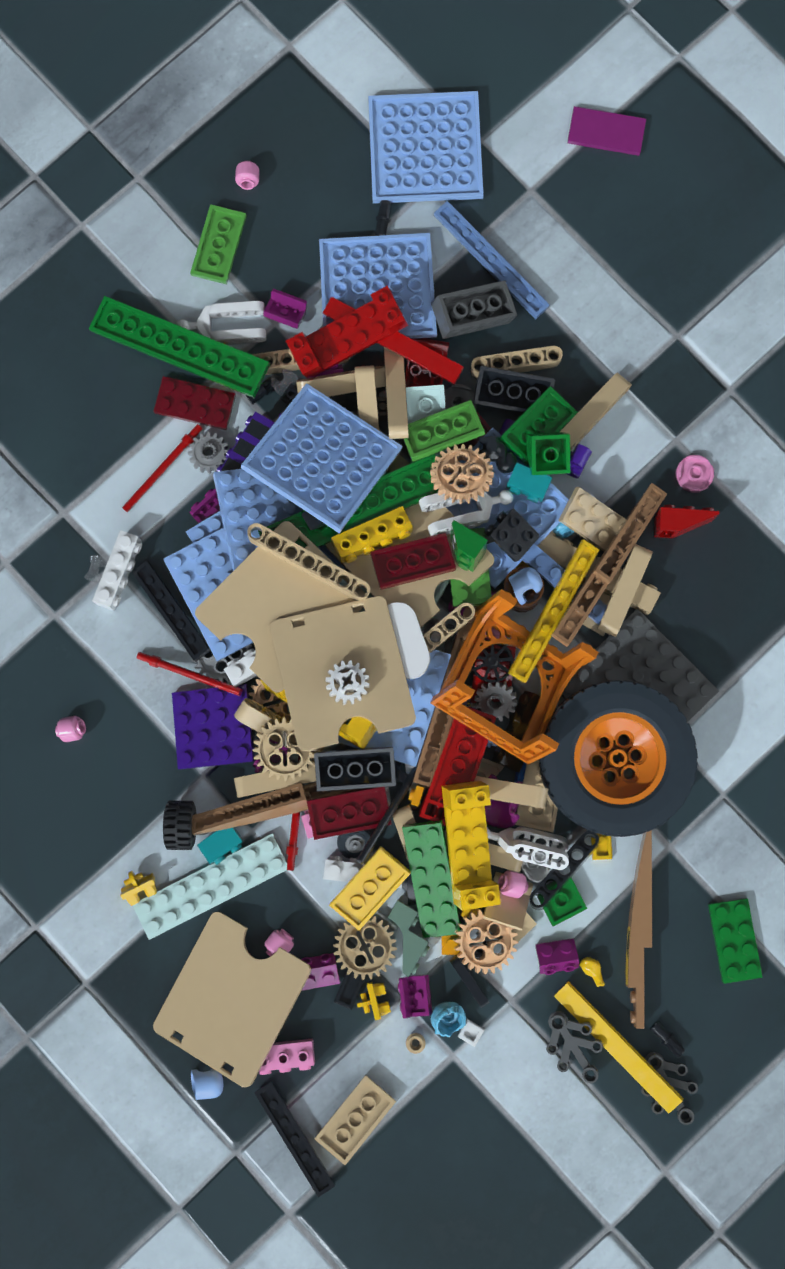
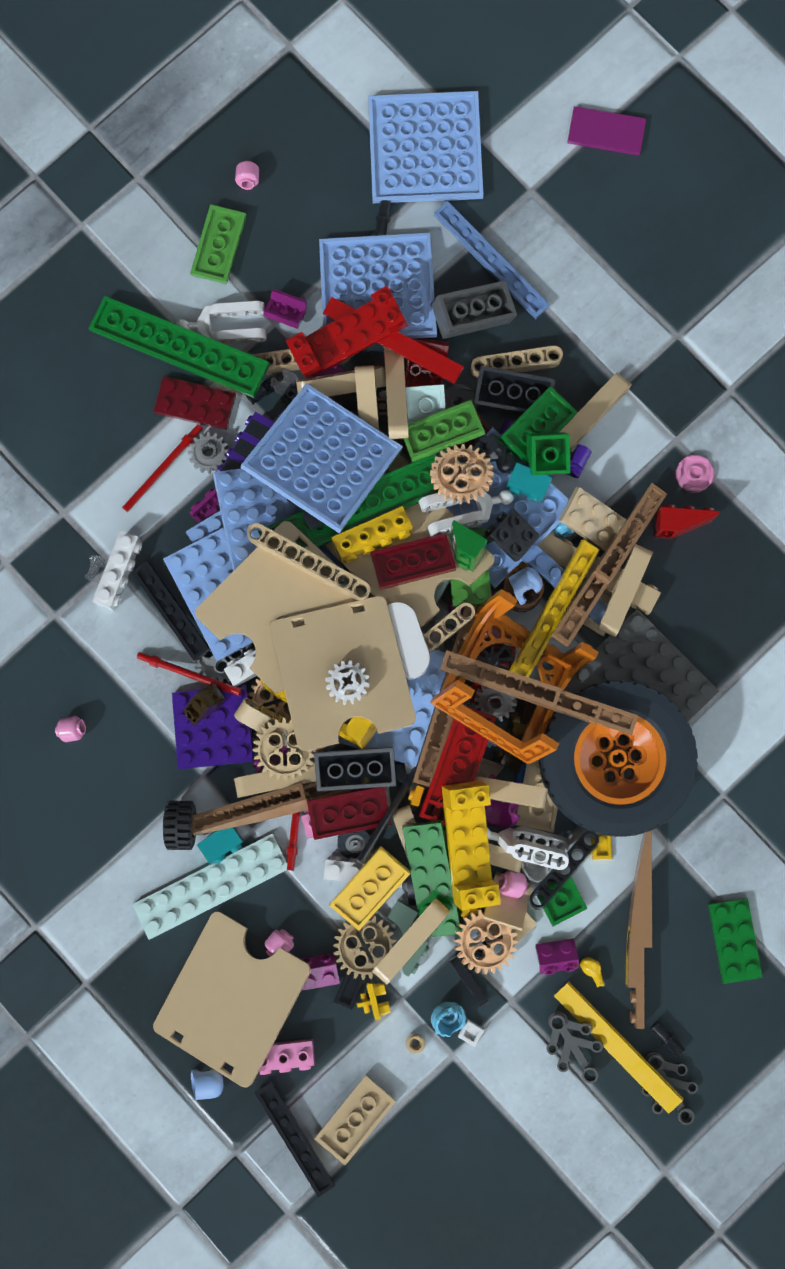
yellow hips [120,871,157,906] -> none
magenta bracket [398,974,432,1019] -> none
light orange plate [442,935,461,955] -> none
none -> dark brown slope [183,684,225,726]
none -> tan beam [372,898,451,985]
none -> medium nougat slope [440,650,638,735]

